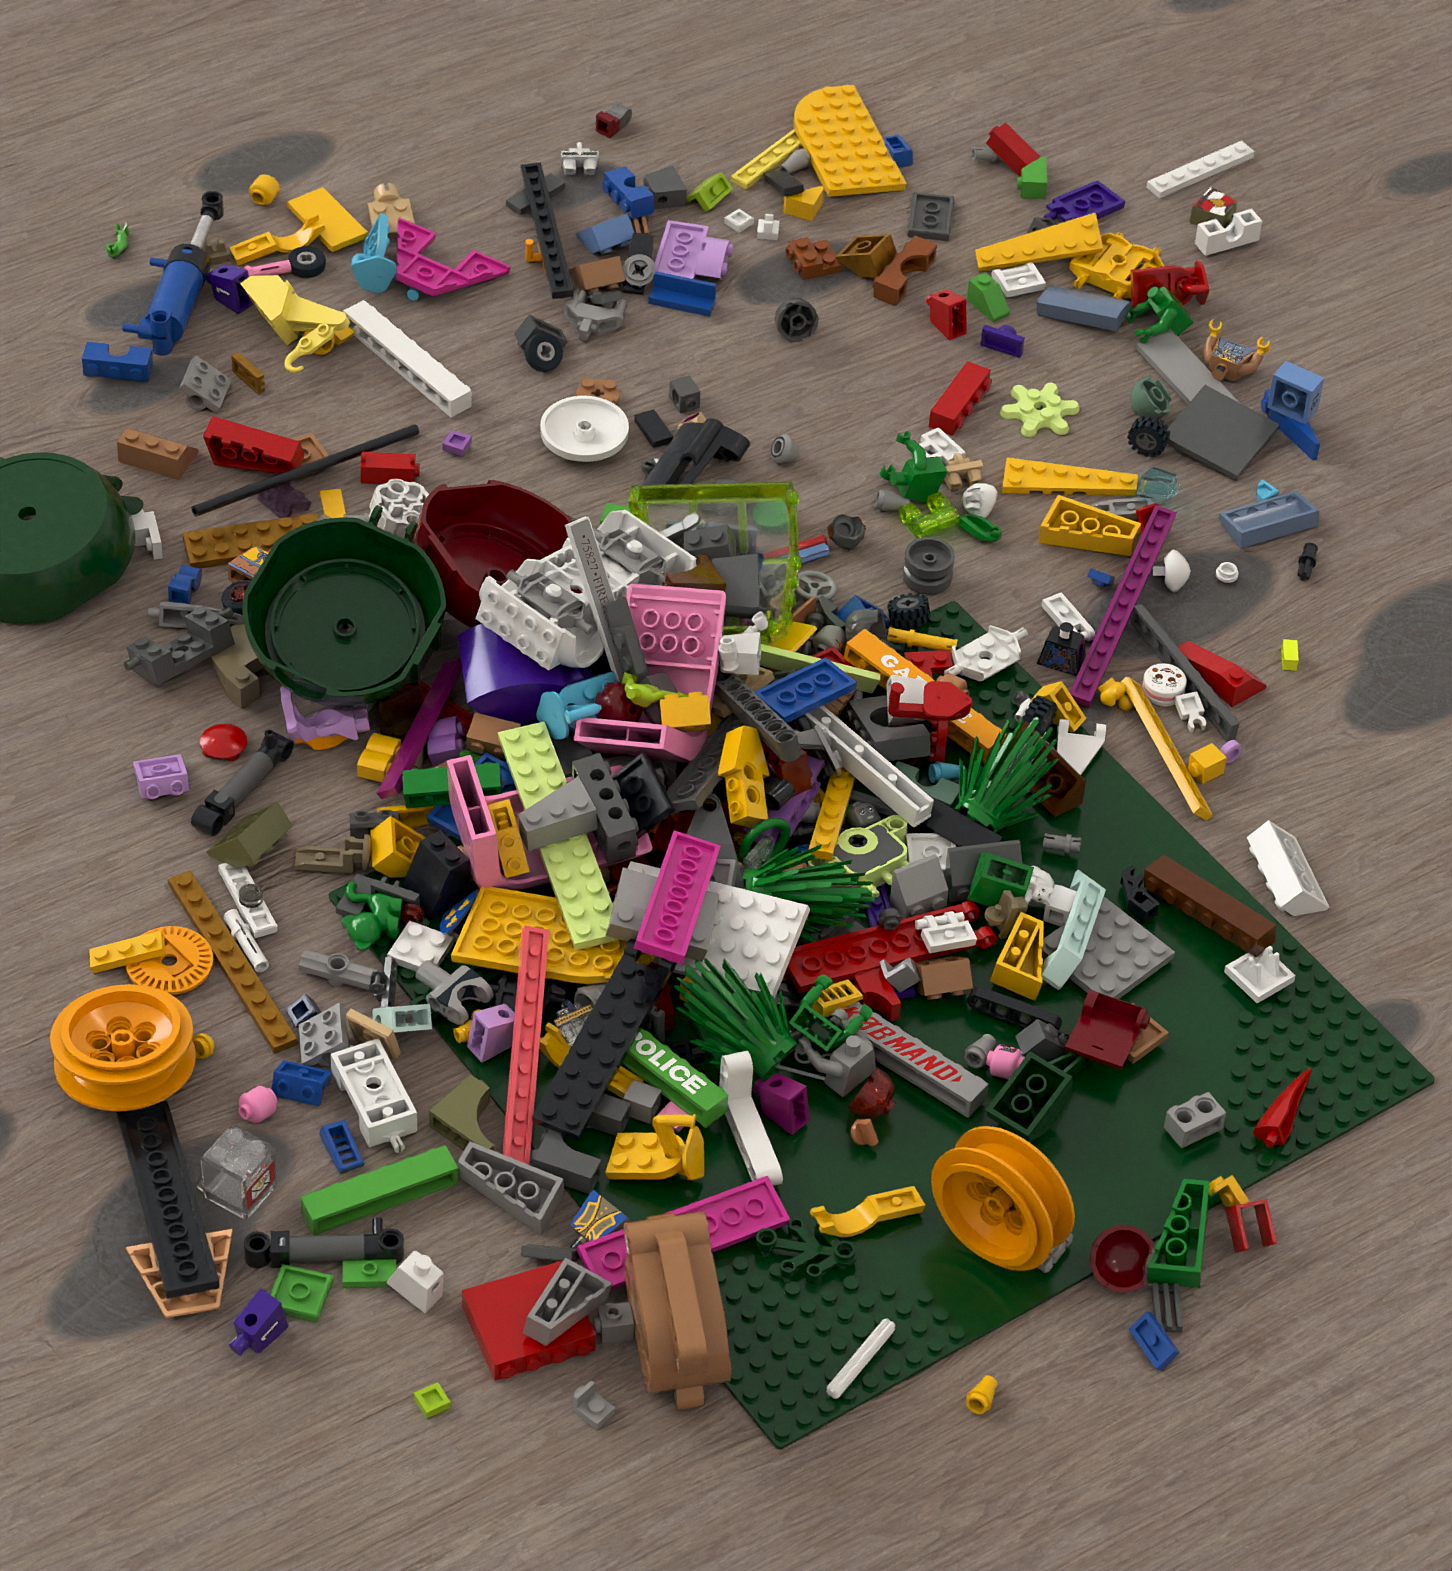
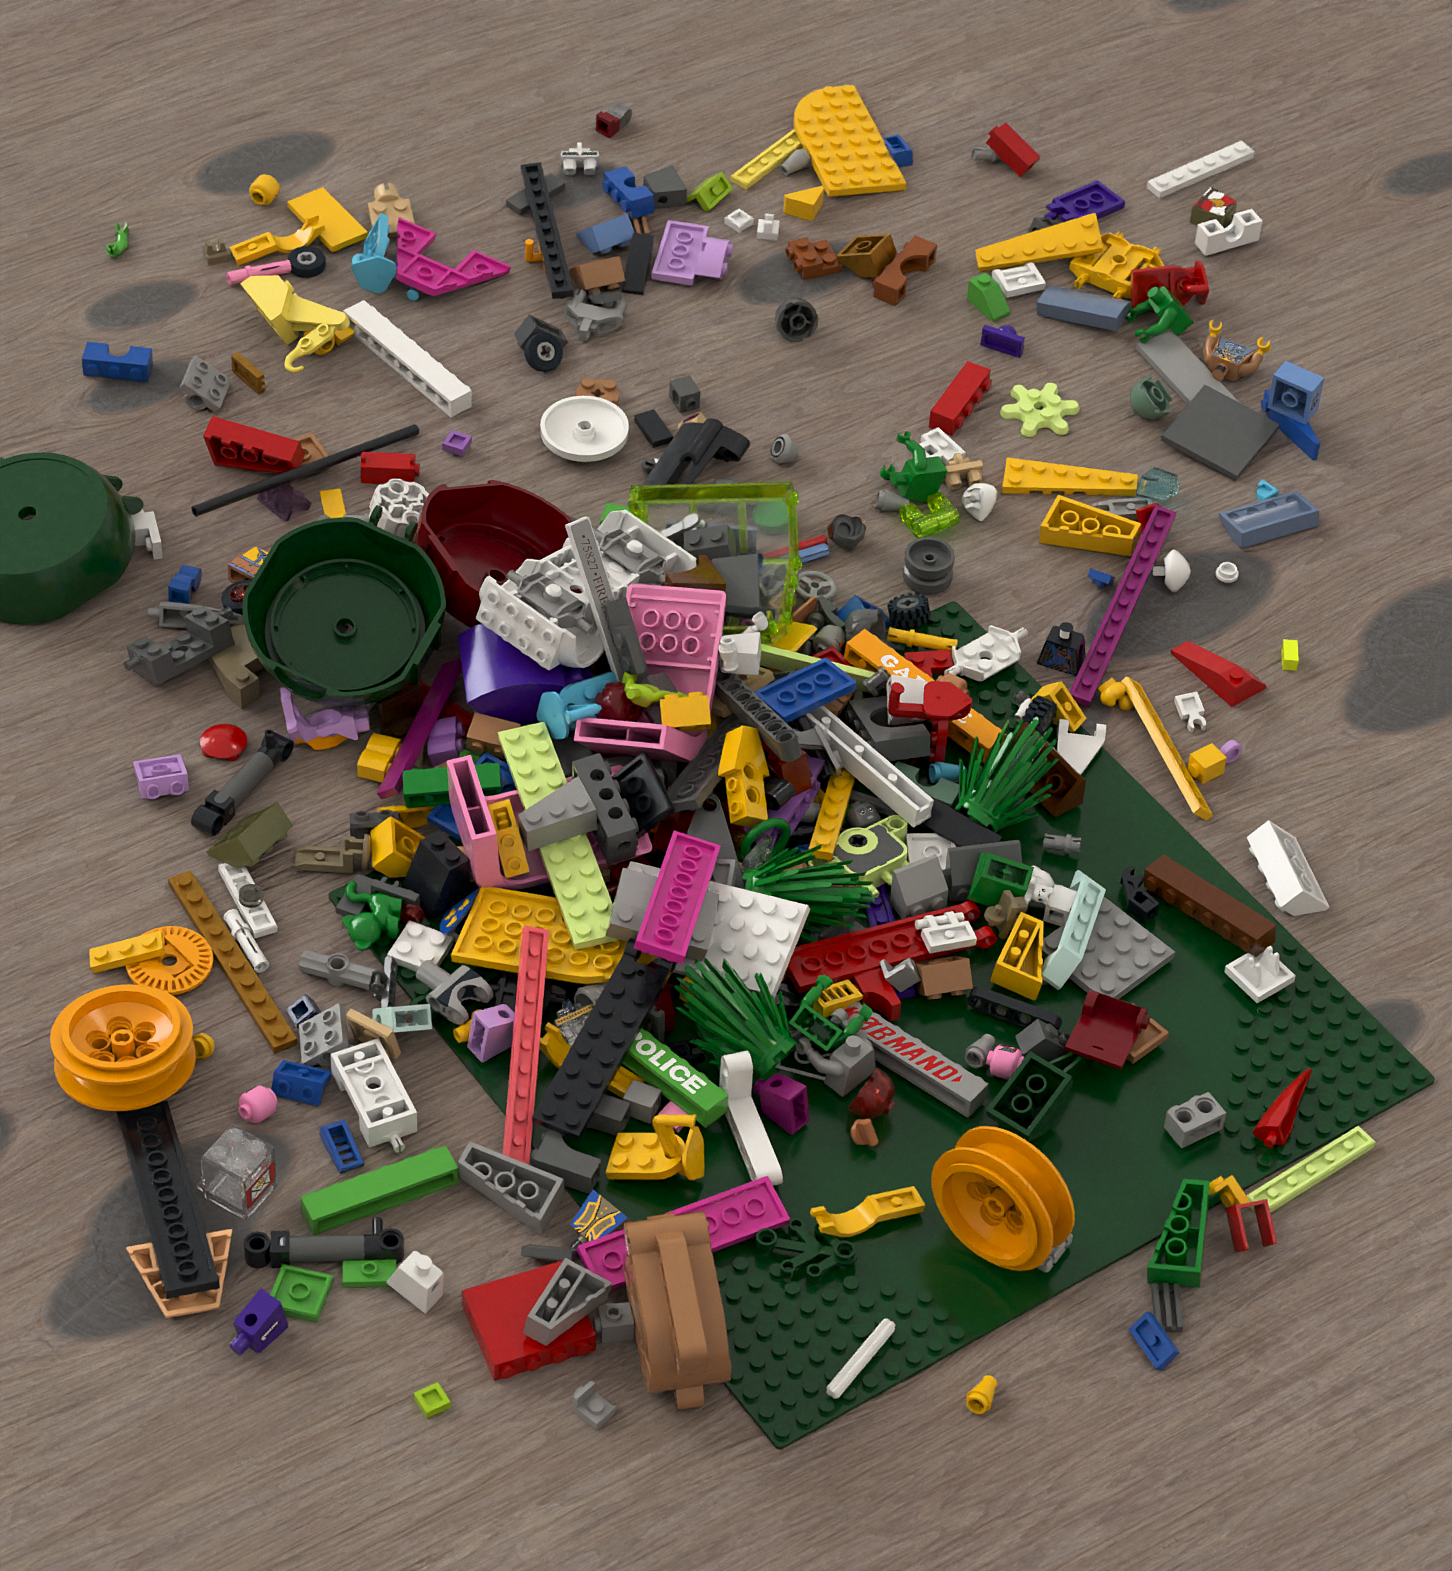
medium nougat slope [117,428,199,480] -> none
blue piece [122,191,224,356] -> none
pearl gold plate [183,513,319,568] -> none
dark purple torso [206,264,254,314] -> none
olive arch [429,1074,494,1151] -> none
light grey gear [622,254,656,287] -> none
blue panel [648,271,717,317] -> none
black tile [763,169,804,196] -> none
dark grey plate [878,908,902,930] -> none
dark grey tile [907,192,954,241] -> none
red torso [926,290,967,340] -> none
green arm [957,514,1002,543] -> none
bright green slope [1017,157,1047,199] -> none
white plate [1041,592,1096,642] -> none
dark red cylinder [1089,1225,1153,1293] -> none
black wheel [1127,415,1170,457] -> none
dark grey plate [1130,604,1239,742] -> none
white head [1142,664,1187,707] -> none
black axle [1297,542,1318,581] -> none
none -> dark grey bush [863,666,891,697]
none -> yellowish green tile [1246,1126,1376,1213]

